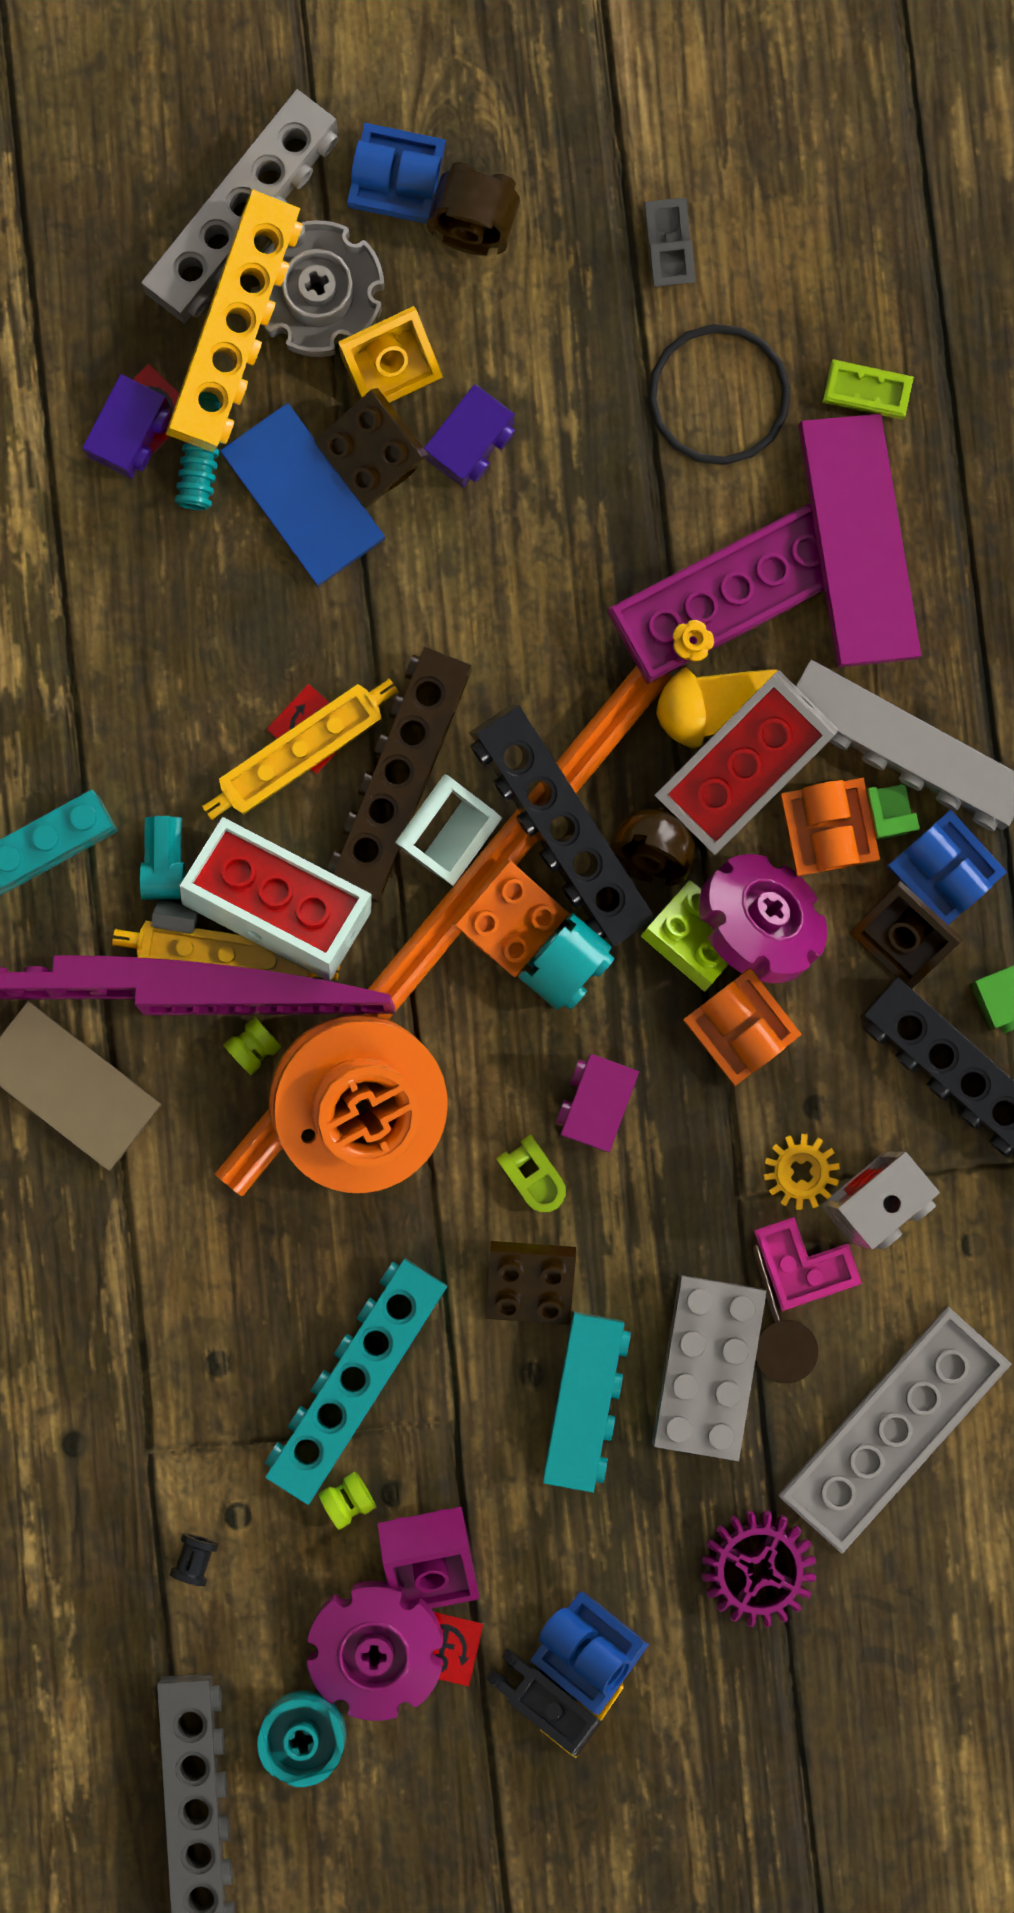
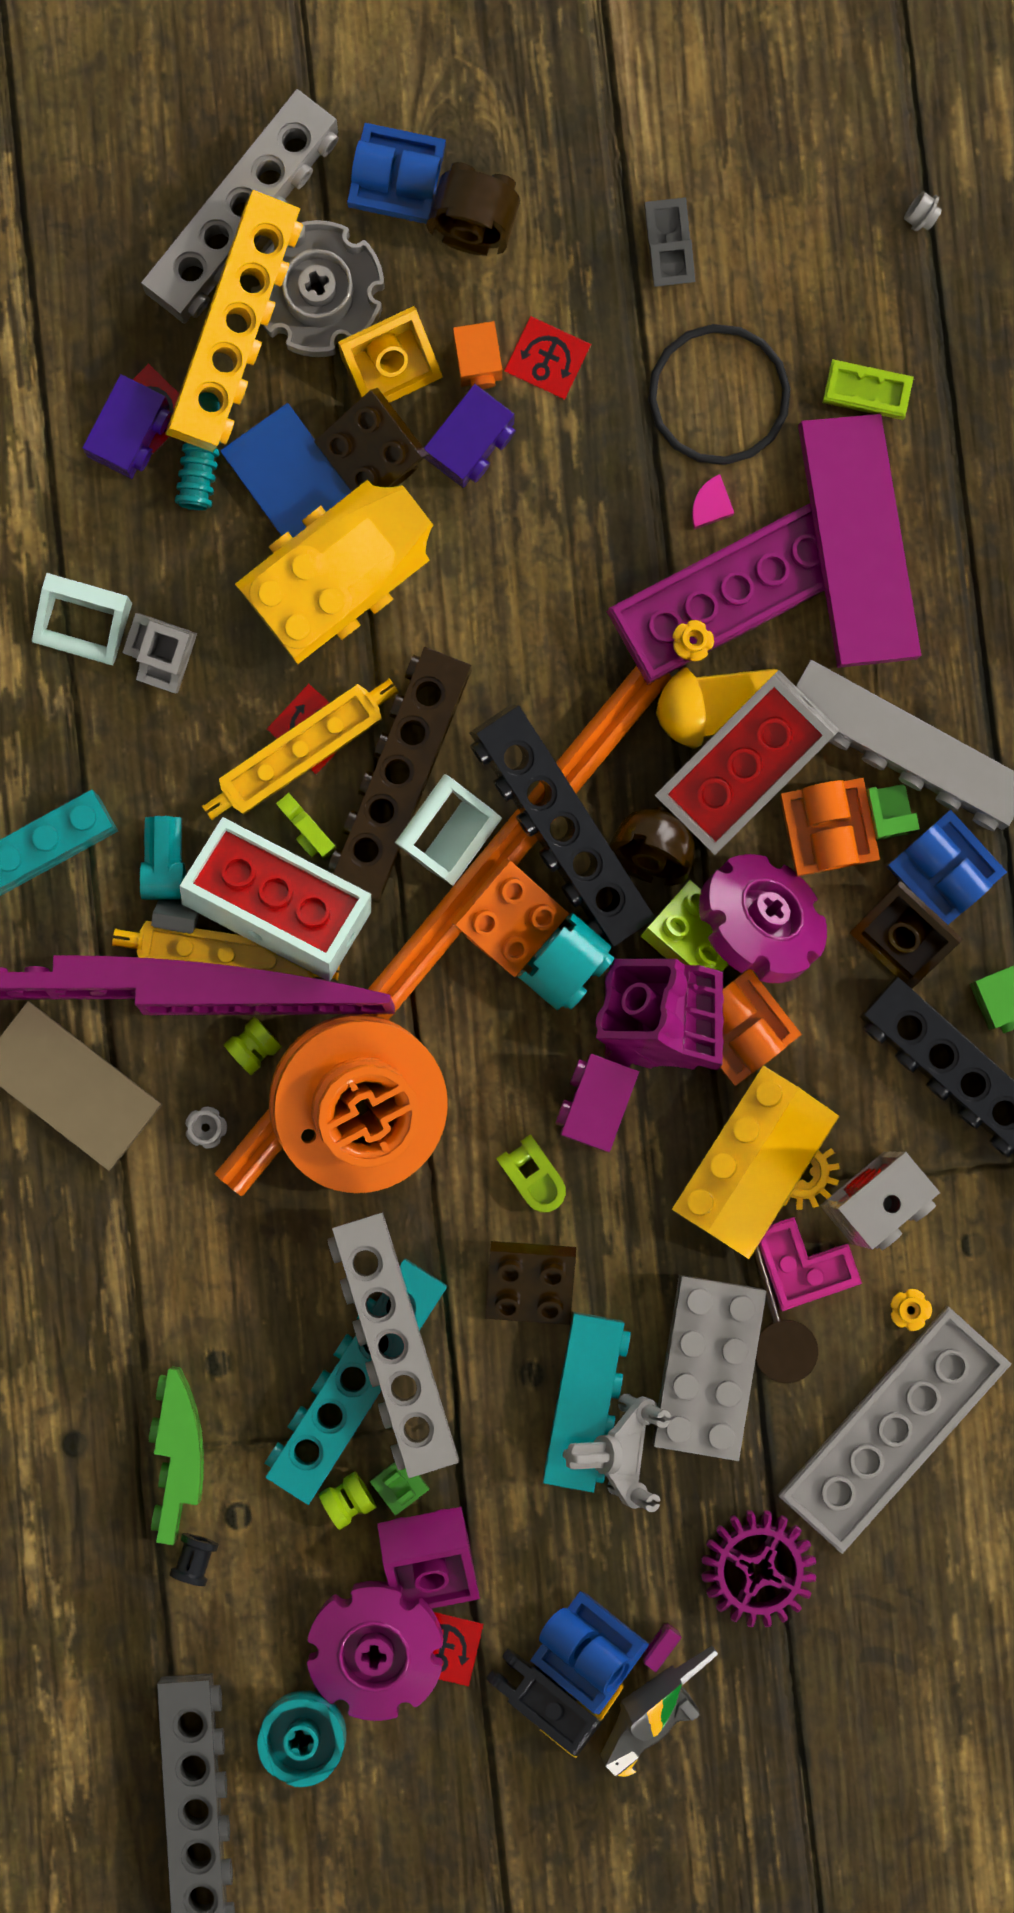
none -> light aqua tile [32,573,132,666]
none -> light grey brick [123,613,197,694]
none -> bright green slope [149,1366,204,1545]
none -> light grey plate [185,1107,227,1149]
none -> yellow slope [235,480,433,664]
none -> lime plate [276,793,337,861]
none -> light grey brick [327,1212,459,1478]
none -> bright green tile [370,1461,430,1516]
none -> orange brick [453,321,503,390]
none -> red sticker [504,316,591,400]
none -> light grey axle [563,1393,671,1512]
none -> magenta slope [596,959,724,1070]
none -> dark grey animal [600,1646,718,1777]
none -> magenta tile [642,1622,682,1672]
none -> yellow slope [672,1065,840,1259]
none -> dark pink tile [692,474,734,530]
none -> yellow plate [890,1289,932,1331]
none -> light grey plate [904,191,942,231]

